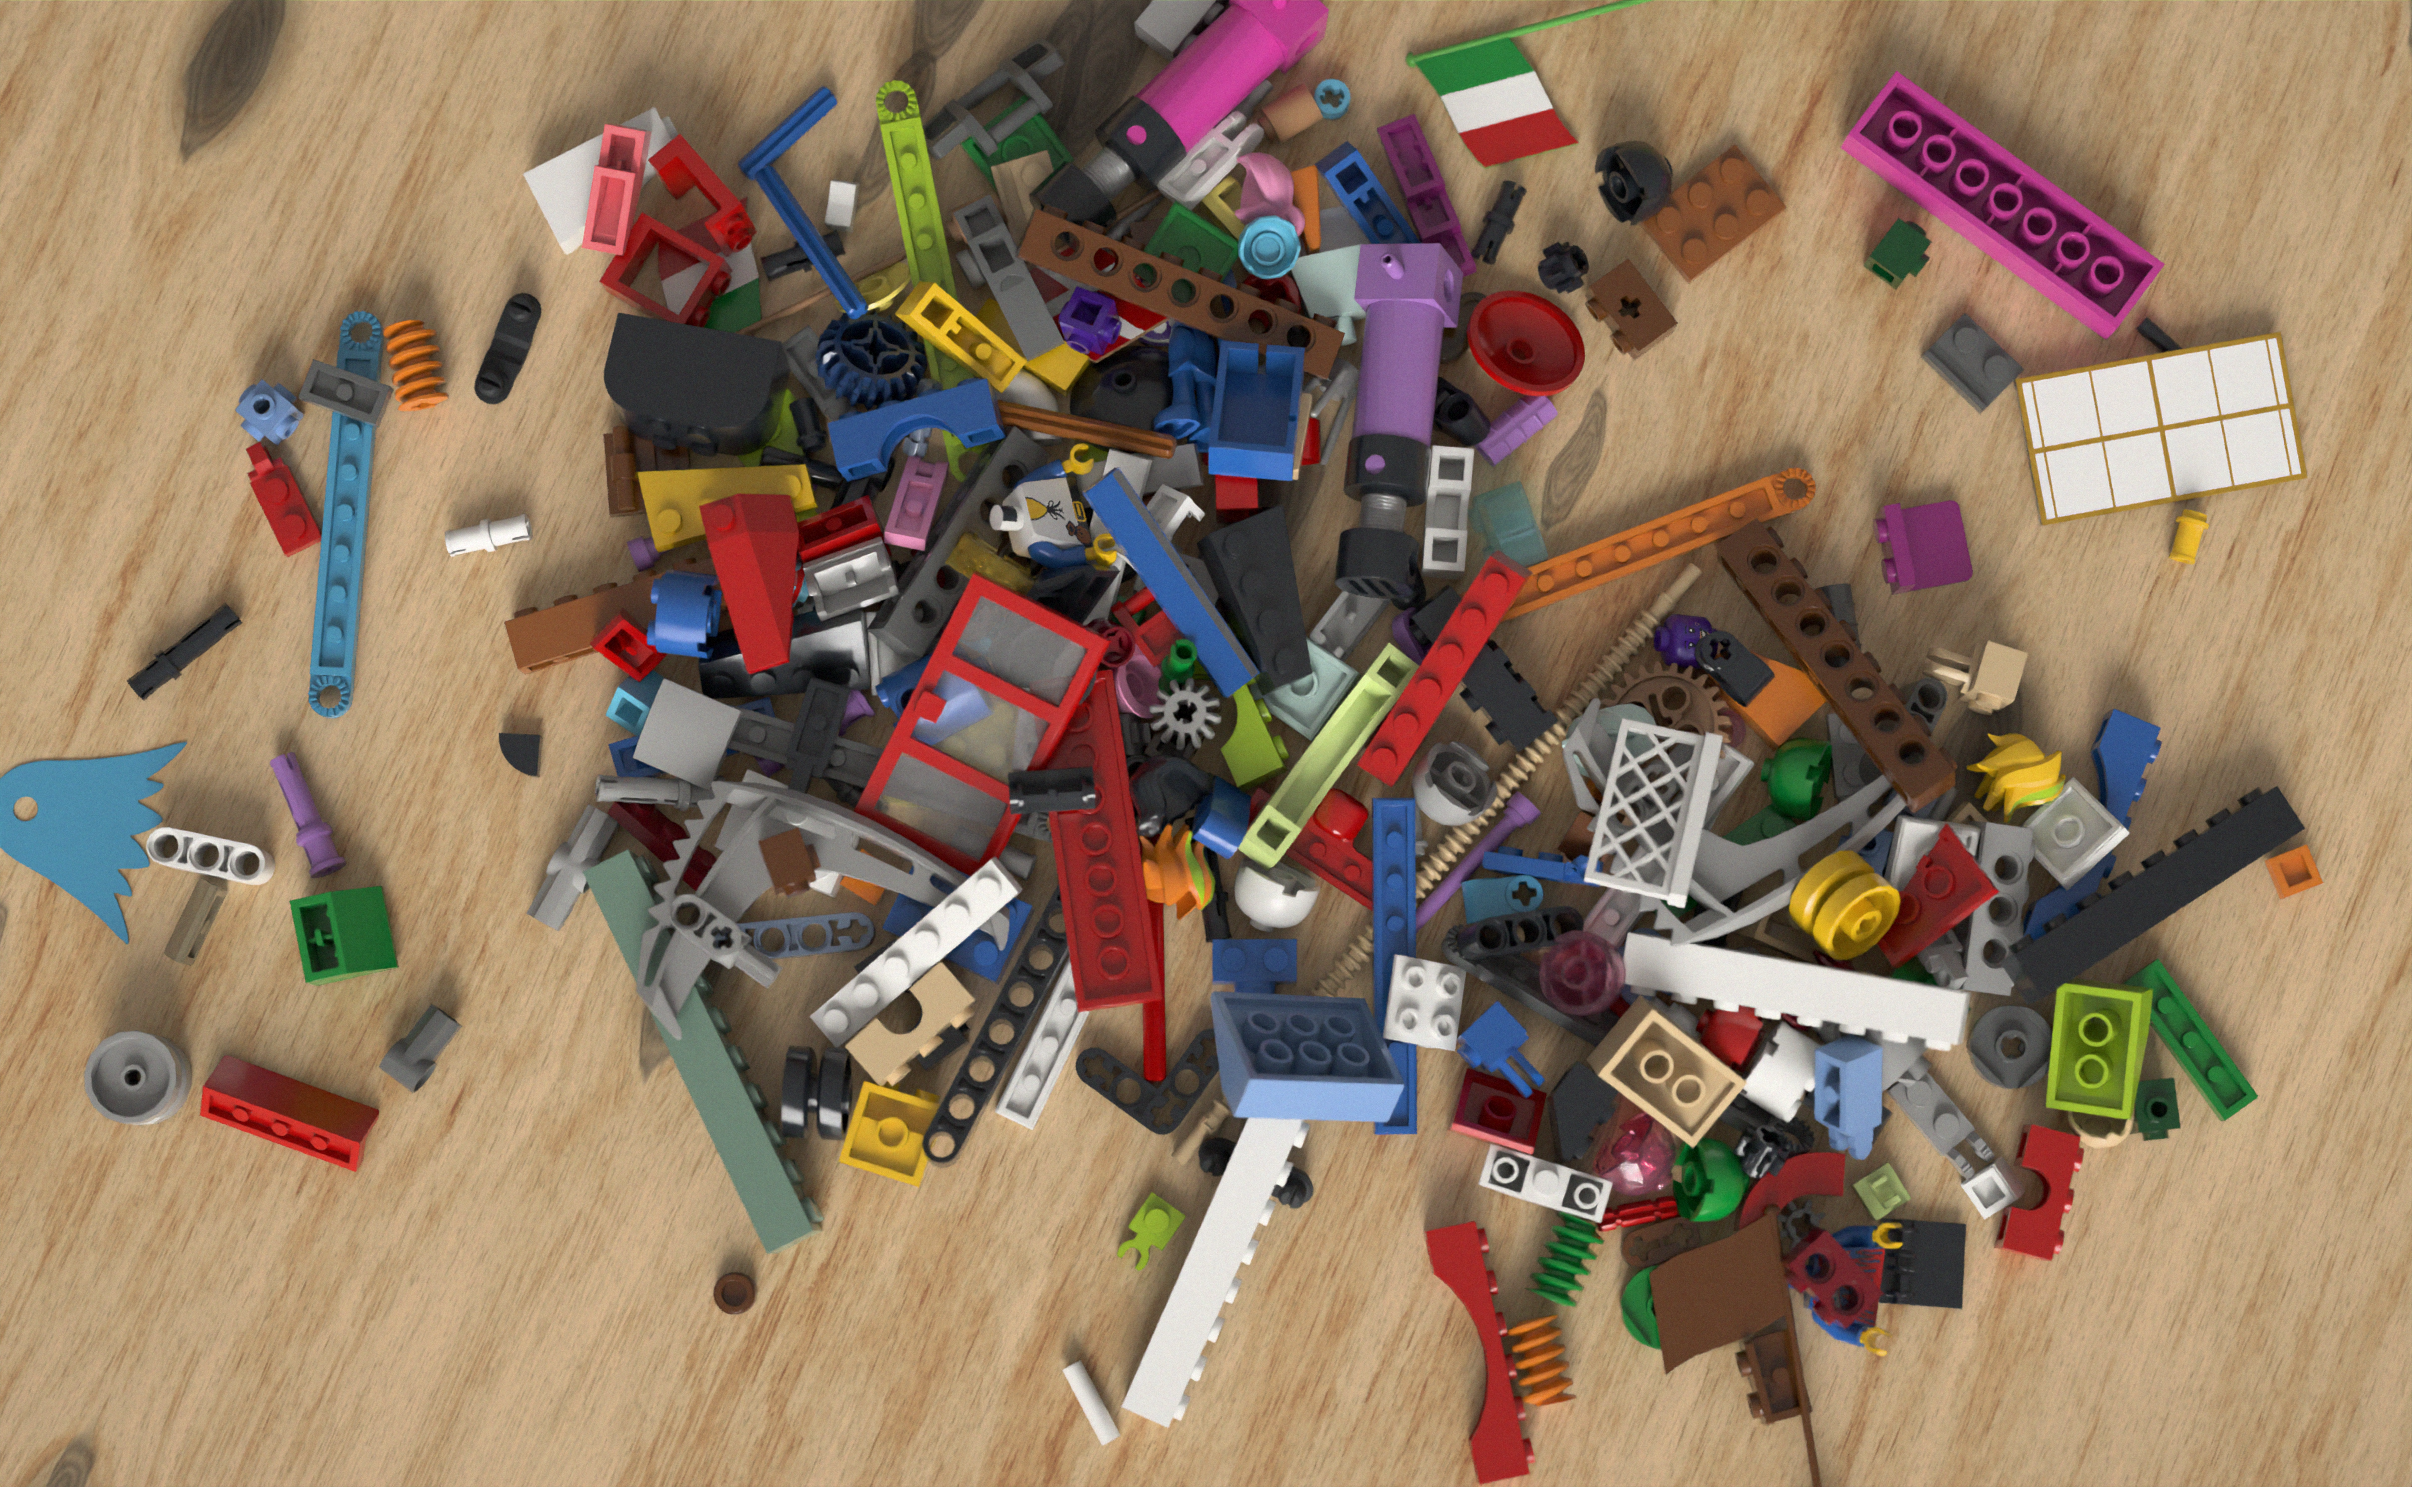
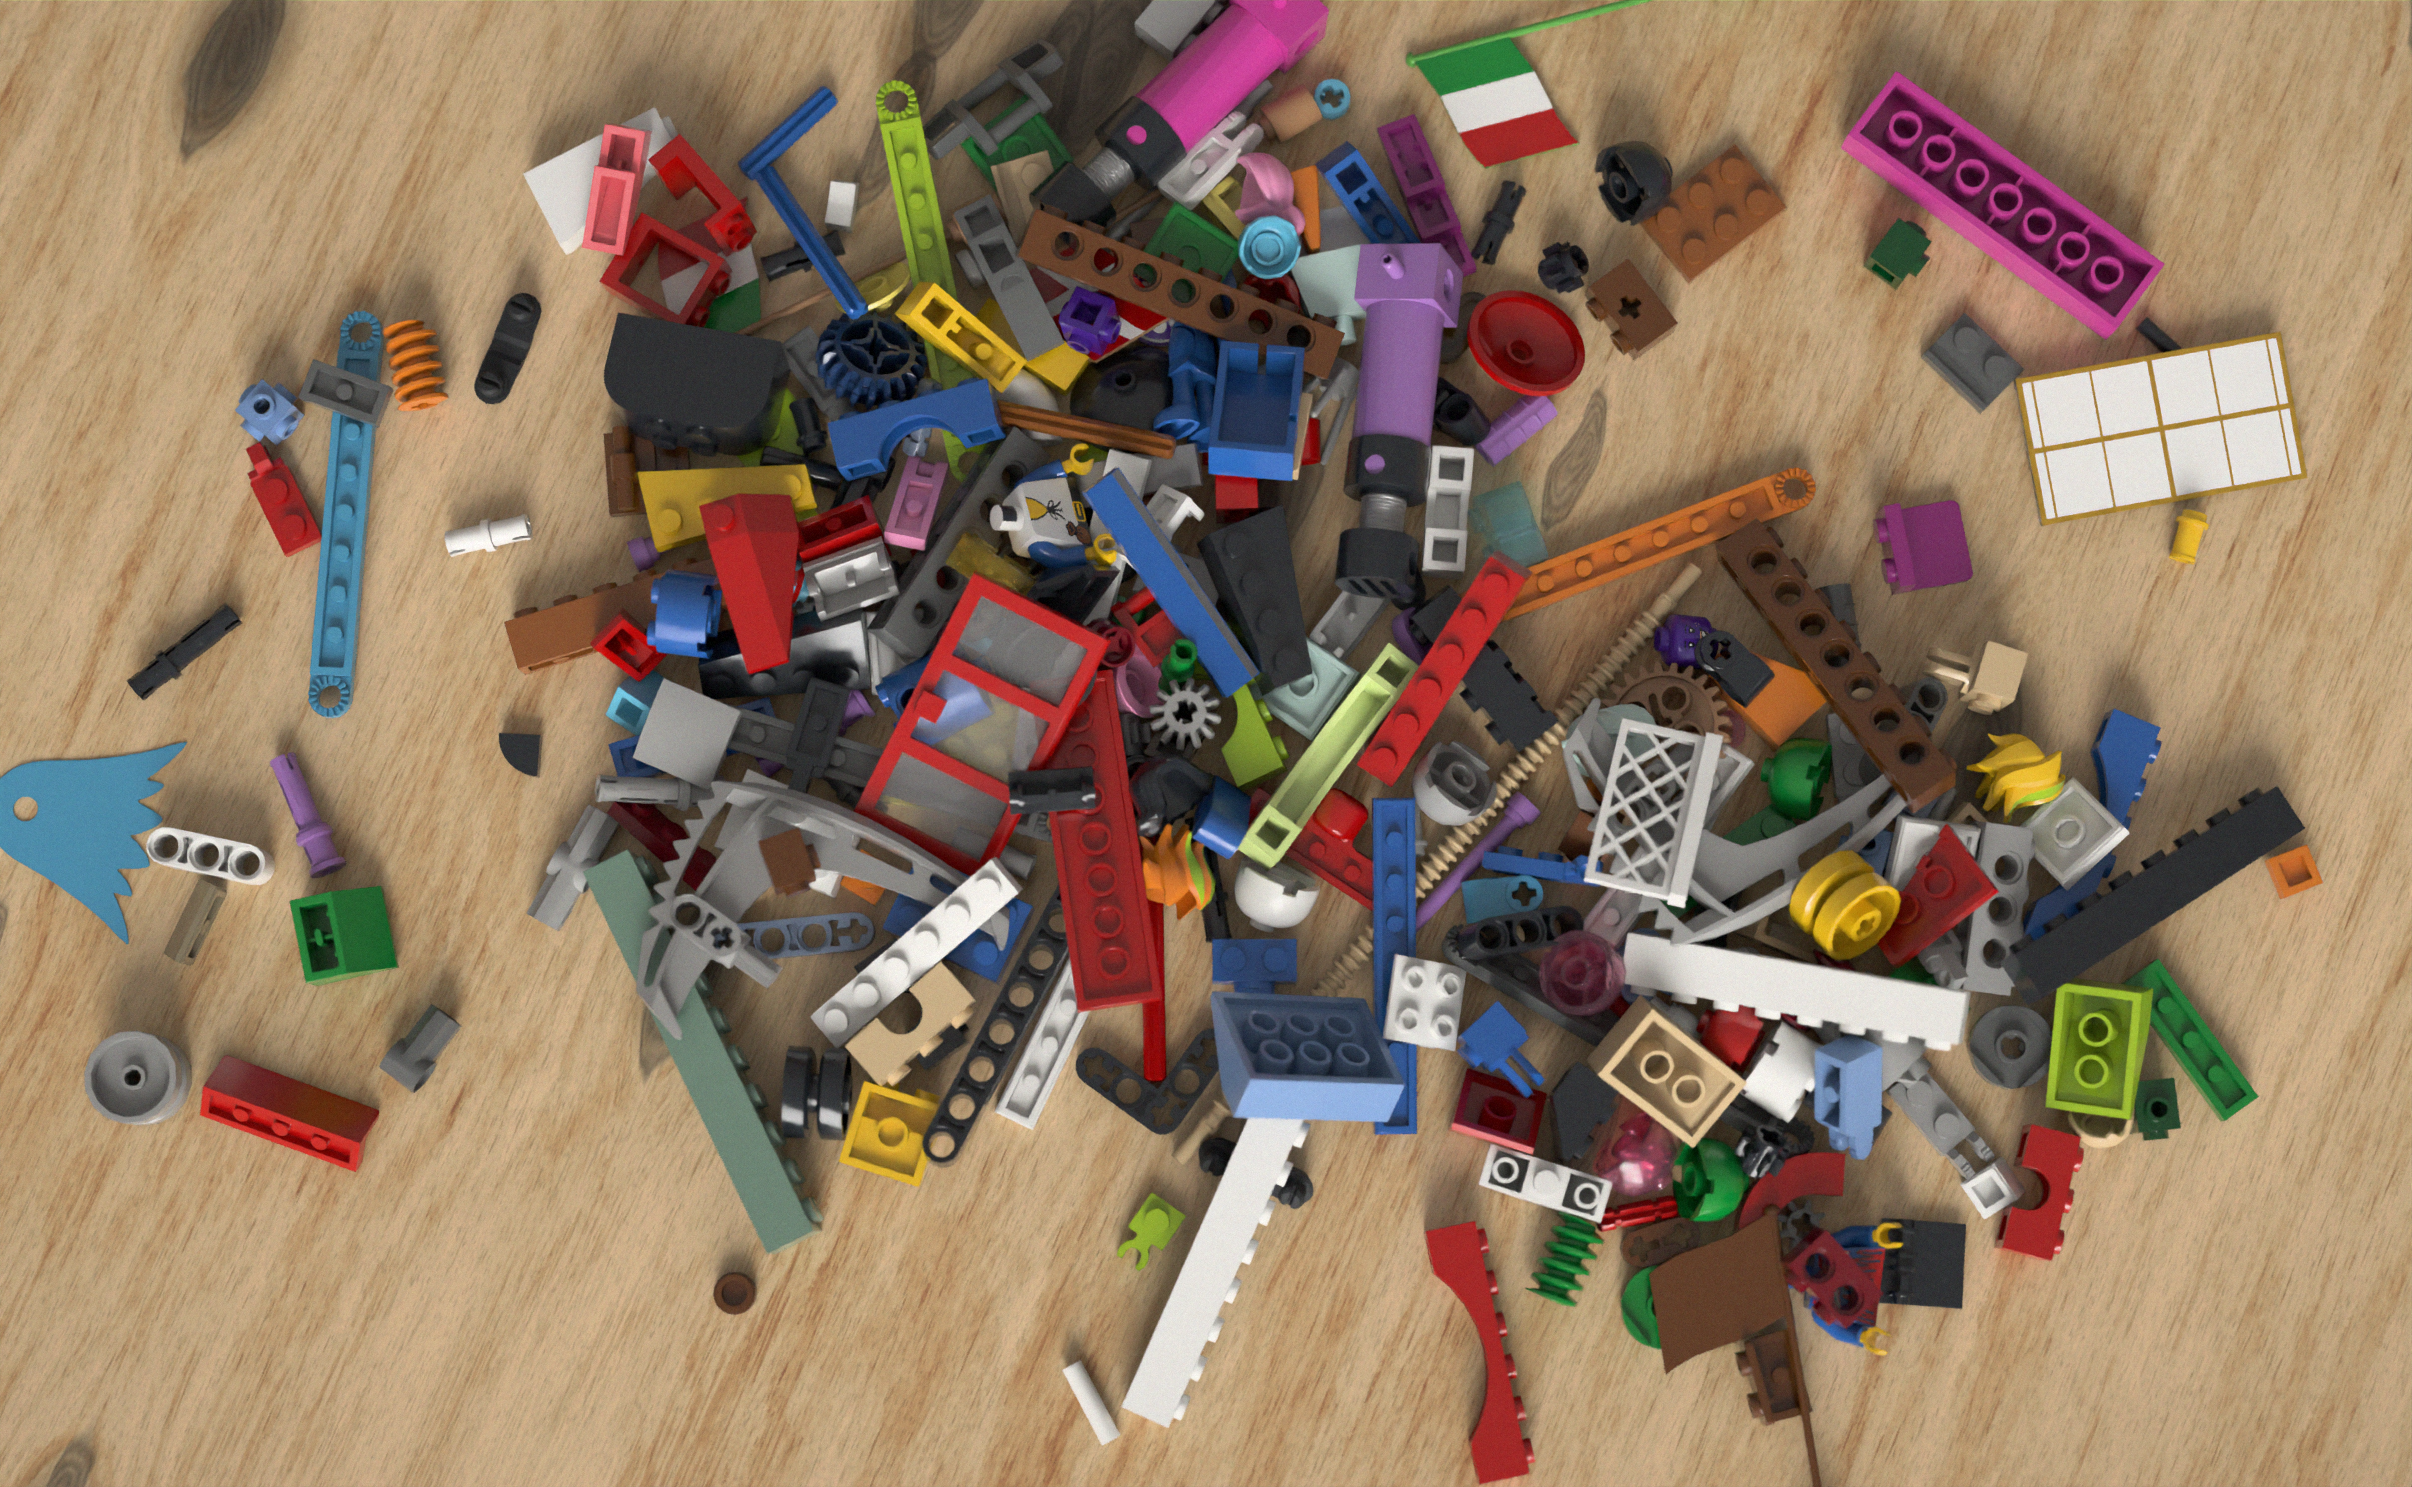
orange piece [1507,1314,1577,1406] -> none
yellowish green tile [1851,1163,1911,1221] -> none

